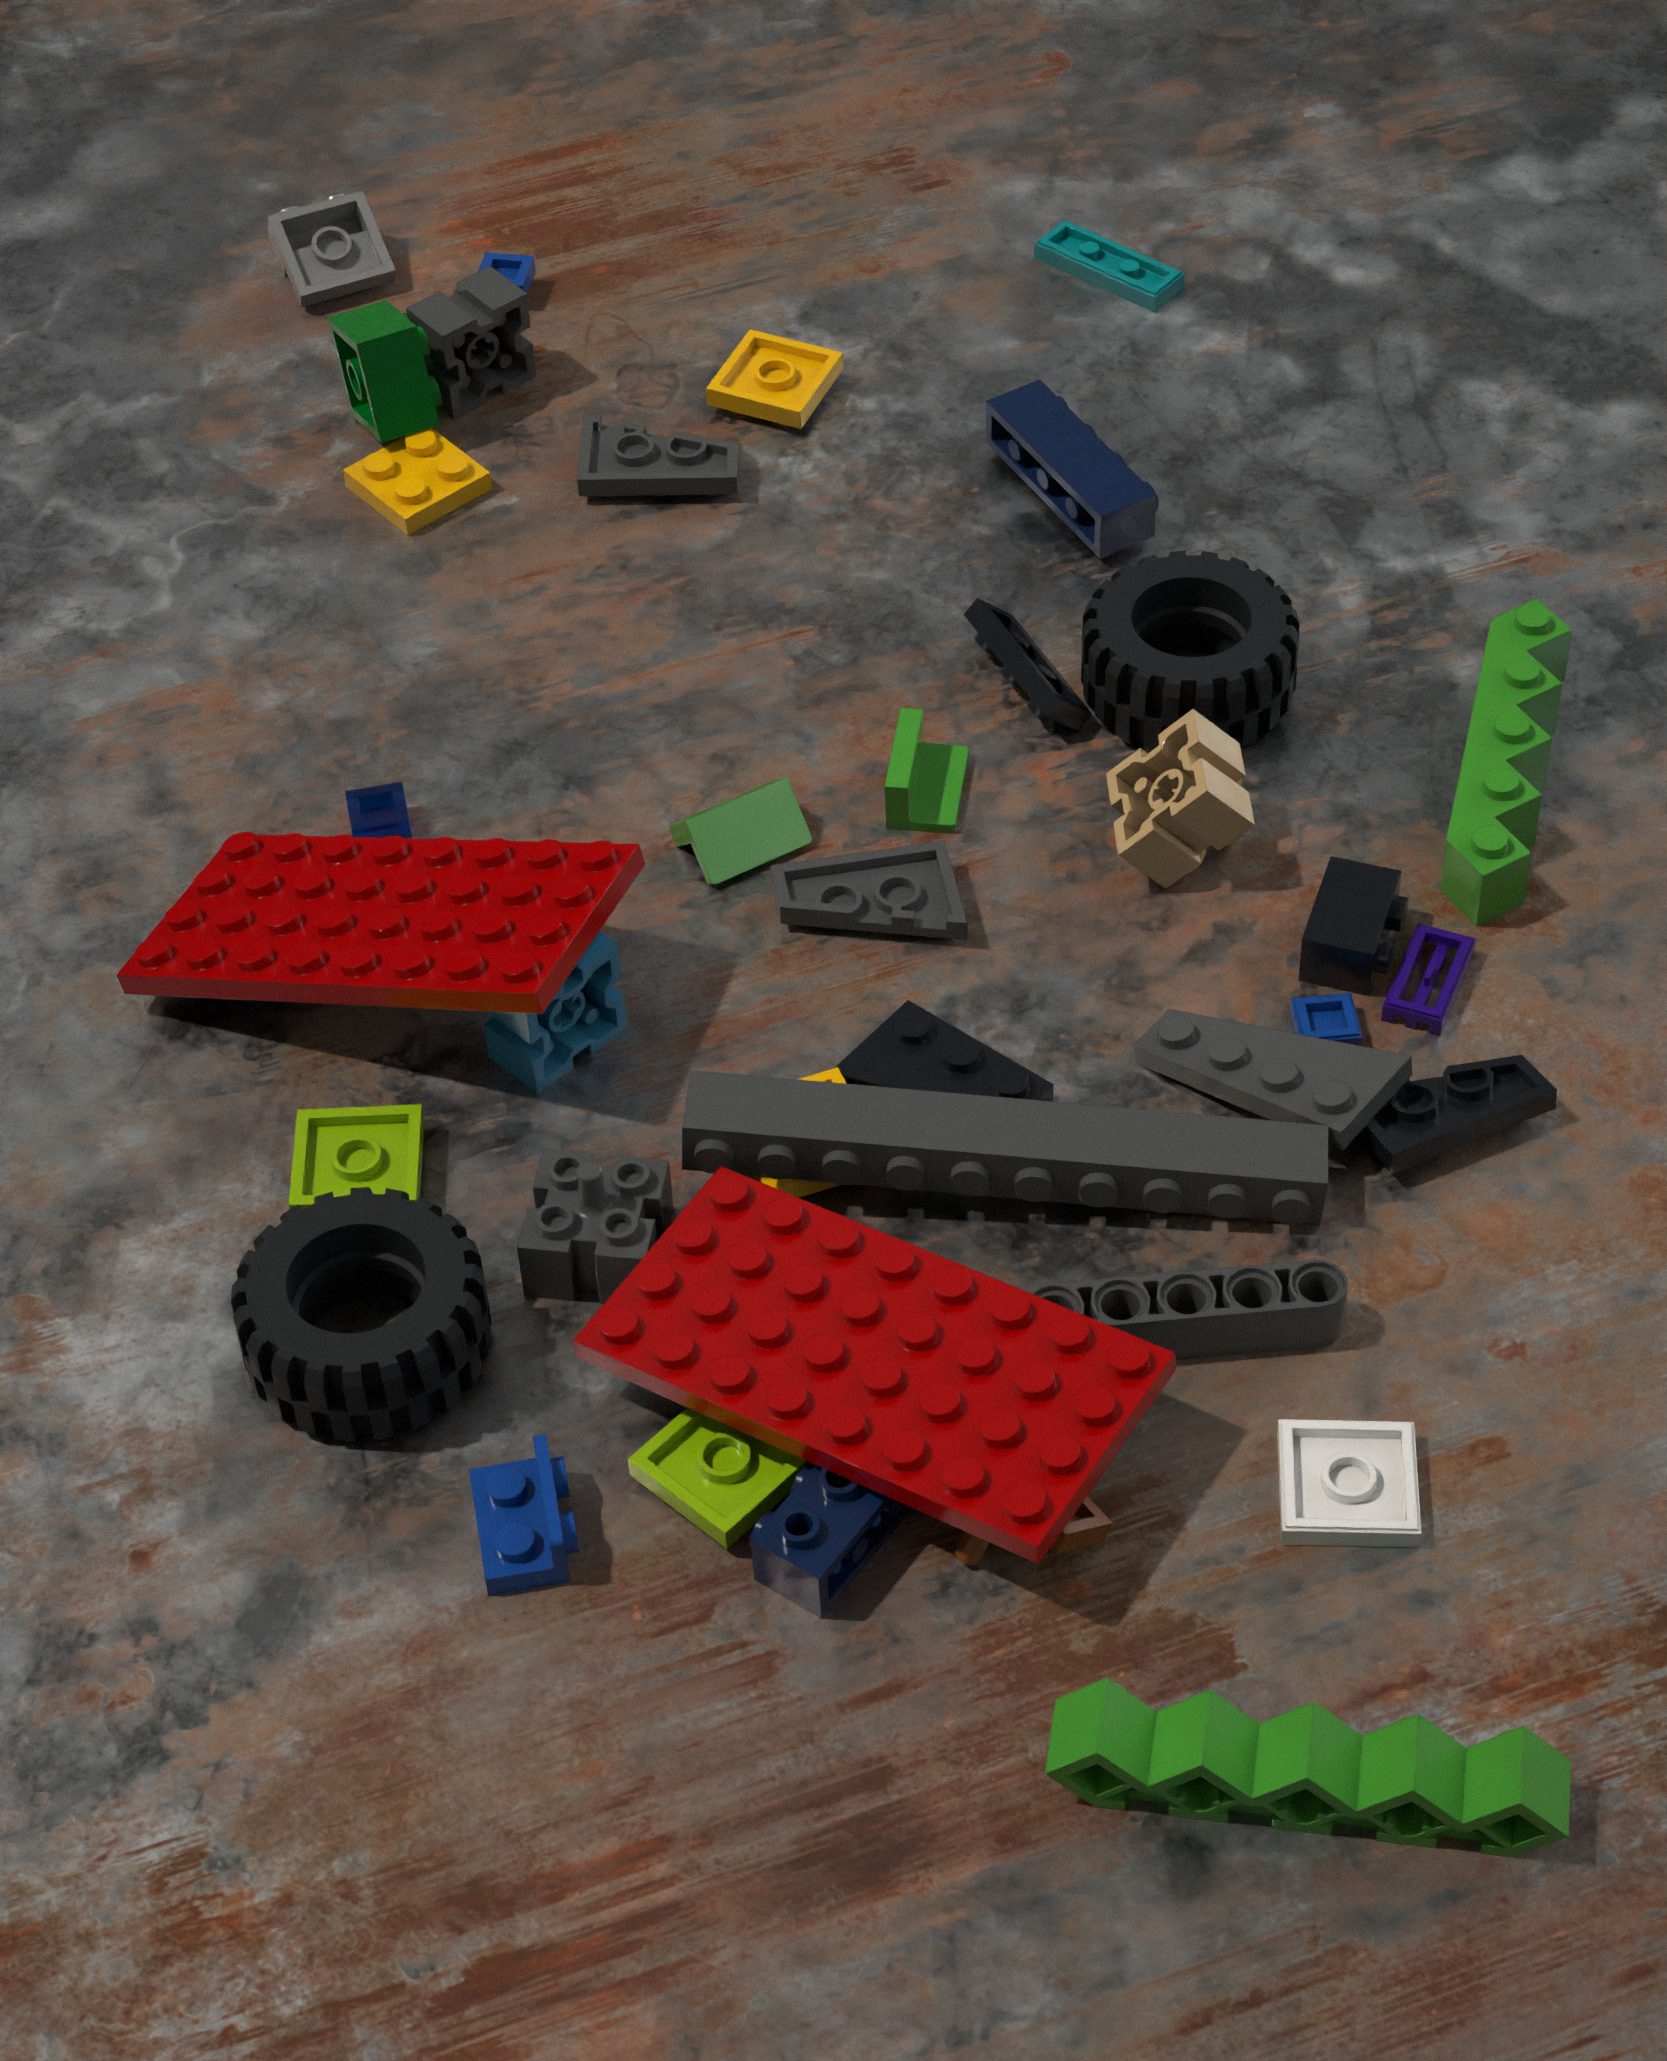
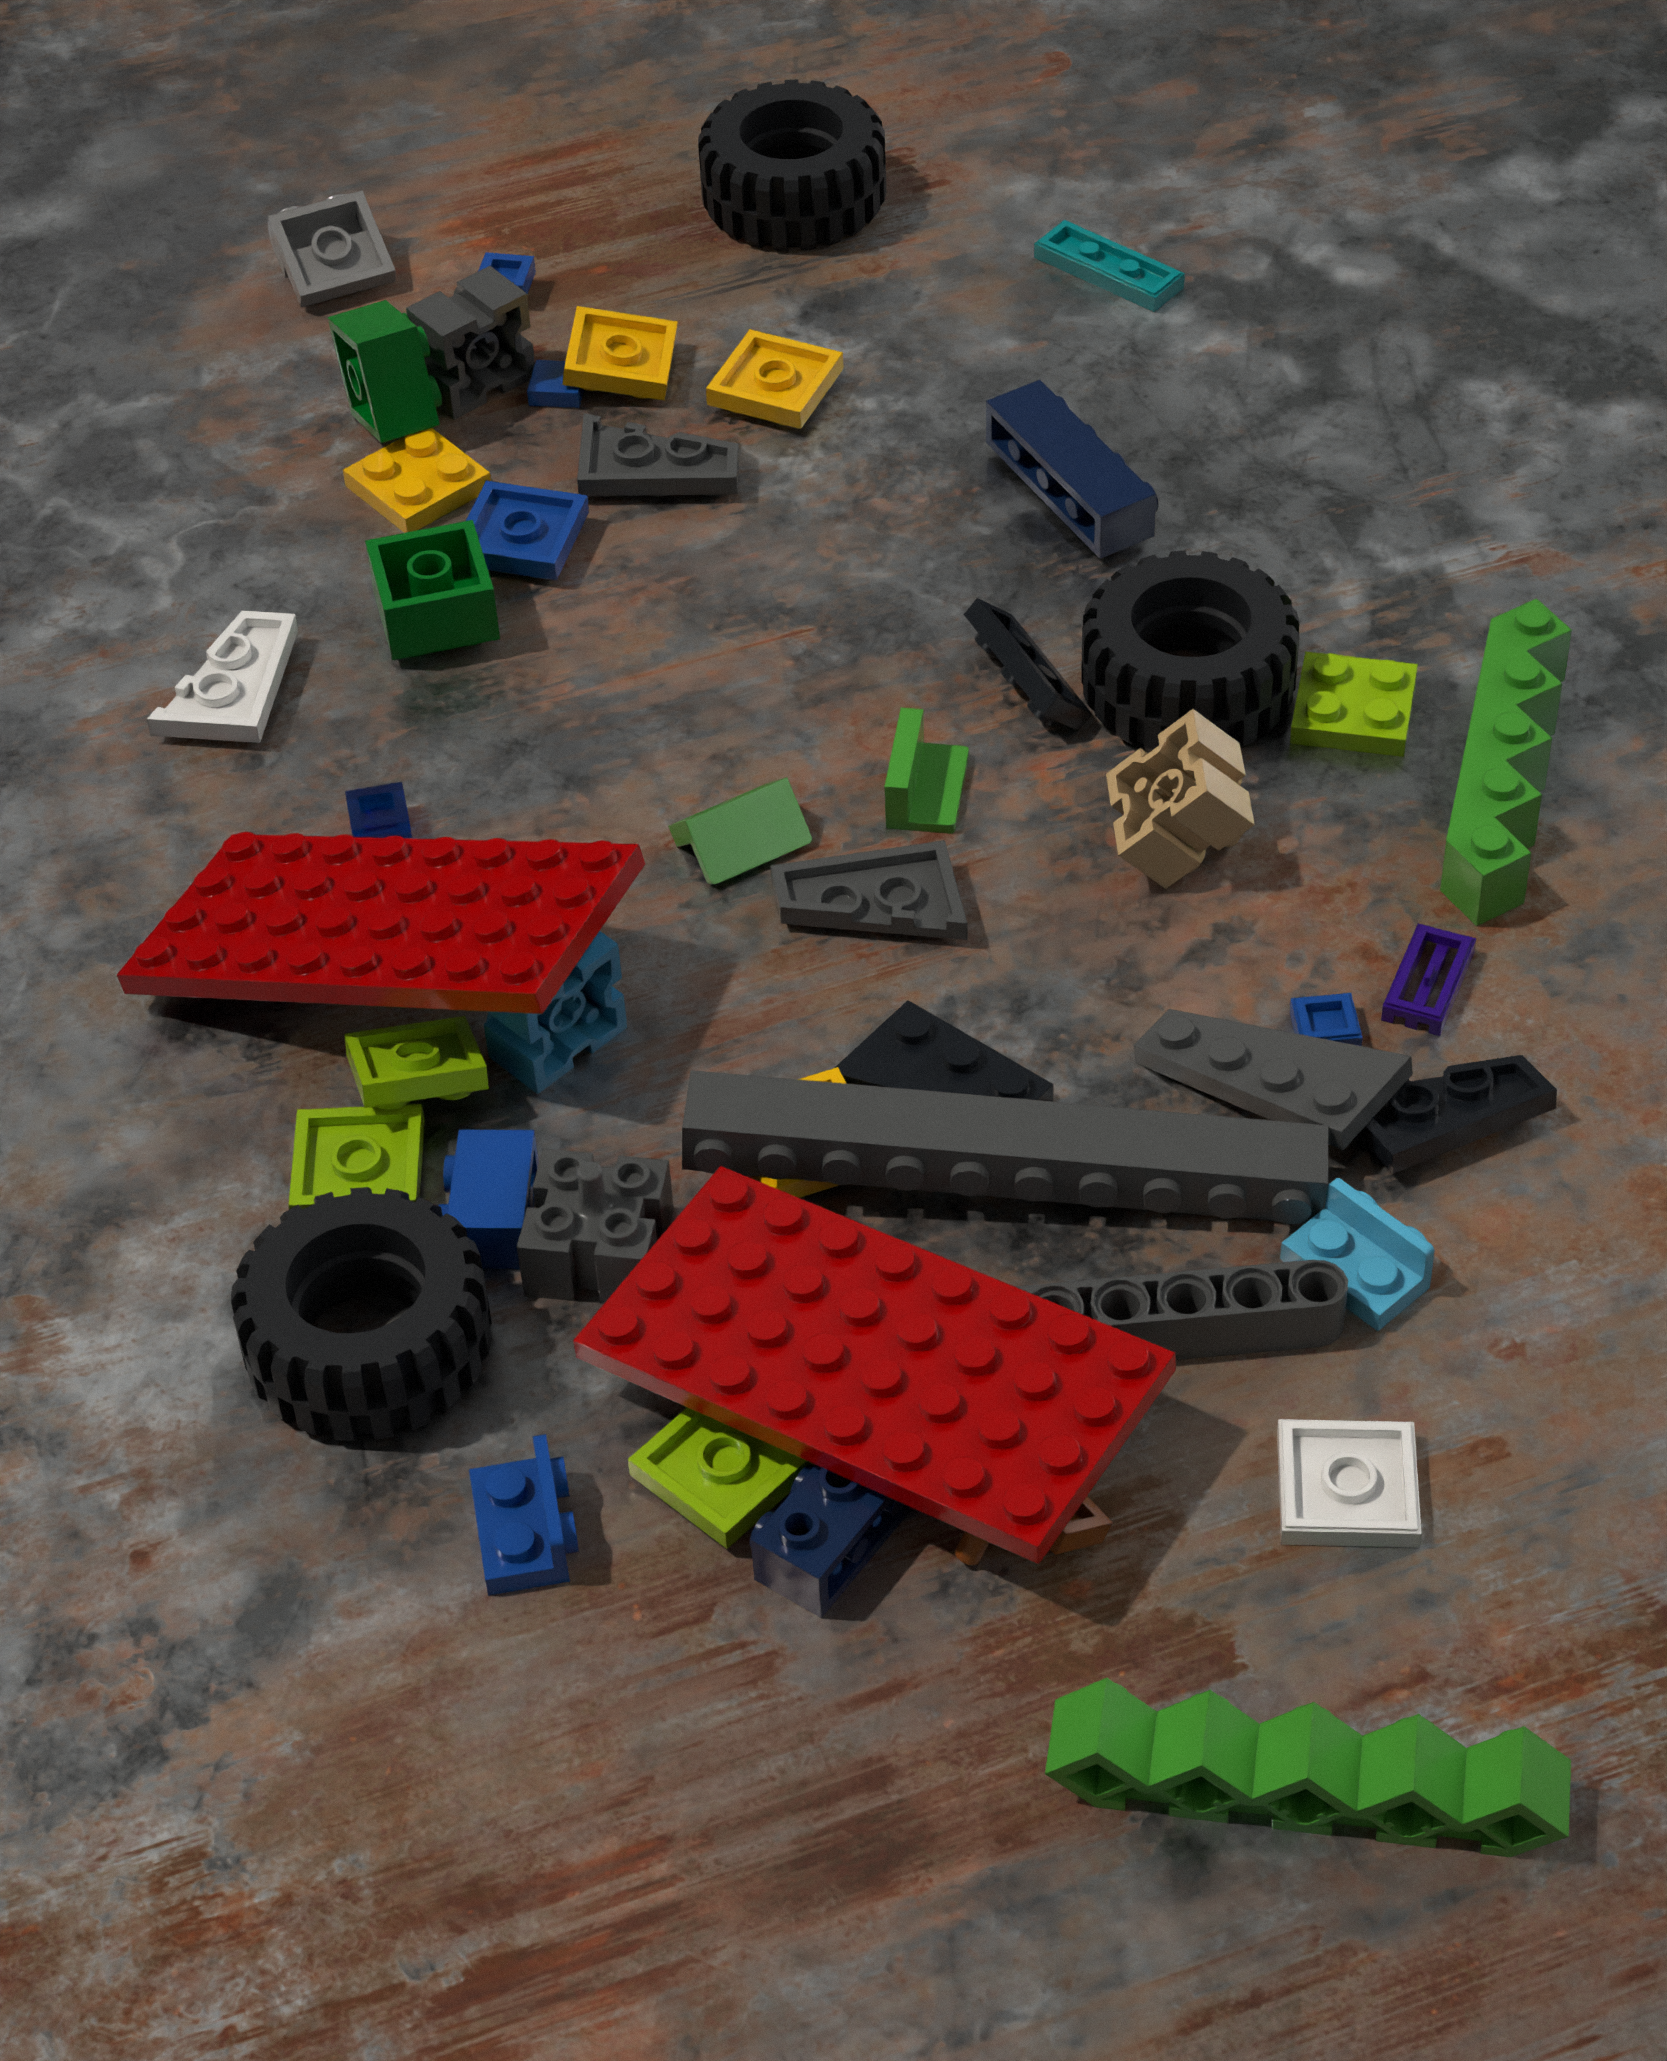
black brick [1298,856,1409,996] -> none
none -> white wing [147,611,298,743]
none -> lime plate [344,1016,489,1110]
none -> green brick [365,520,500,660]
none -> blue brick [438,1130,539,1269]
none -> blue plate [466,481,589,580]
none -> blue tile [527,360,584,408]
none -> yellow plate [562,306,678,401]
none -> black tyre [698,79,887,251]
none -> medium azure bracket [1280,1178,1435,1331]
none -> lime plate [1290,651,1418,757]

